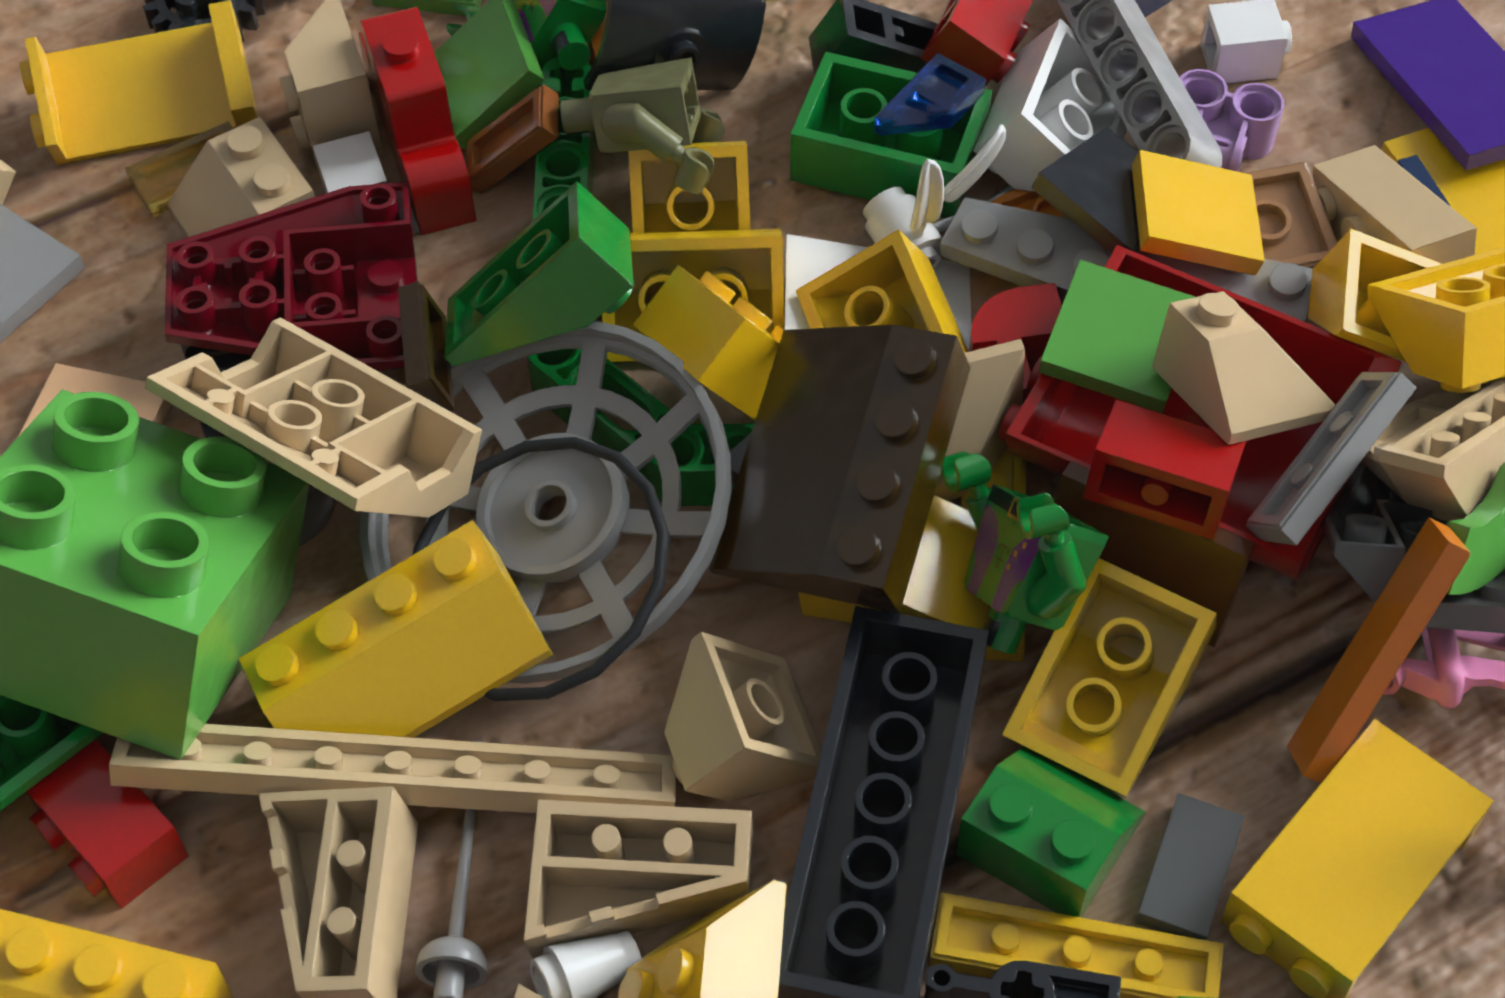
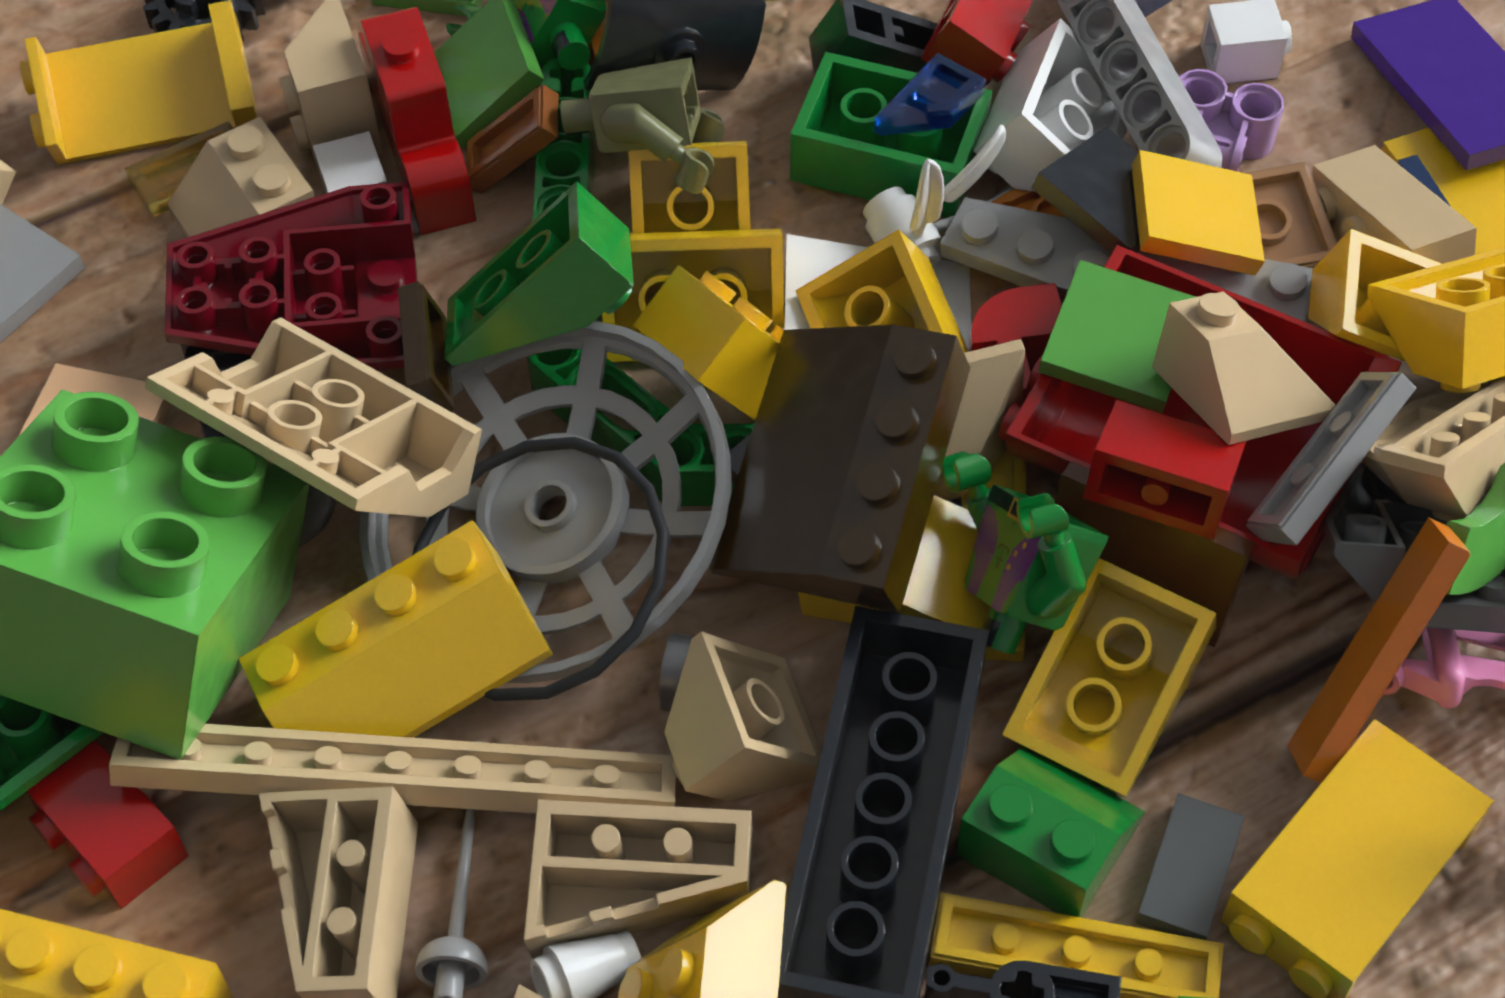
none -> flat silver tile [659,632,695,712]

